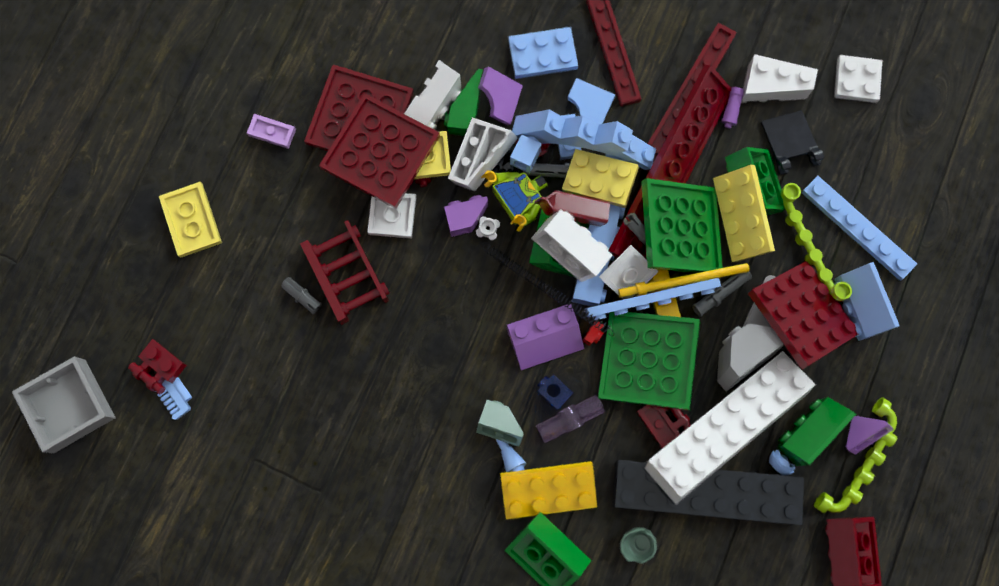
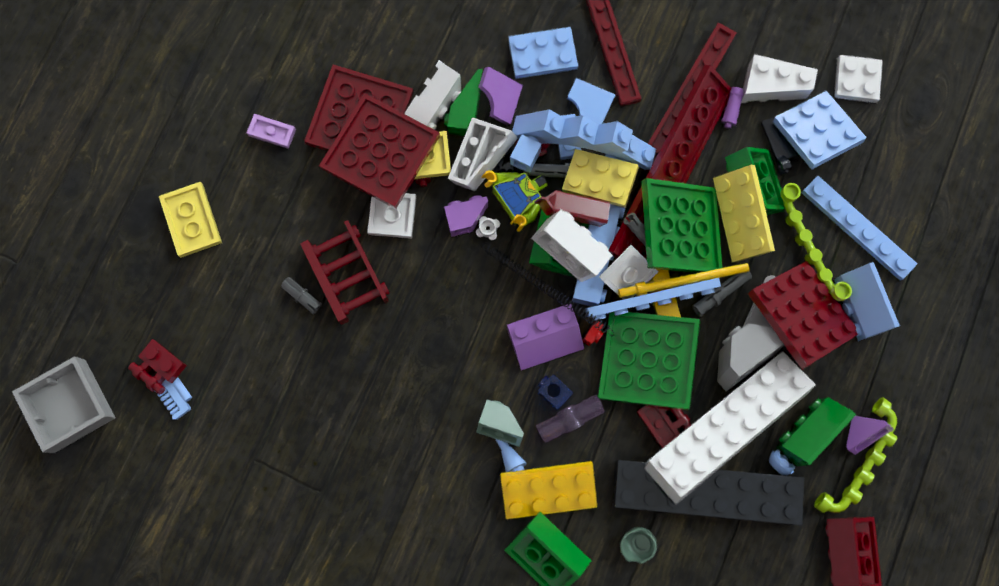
none -> light blue plate [773,91,866,169]

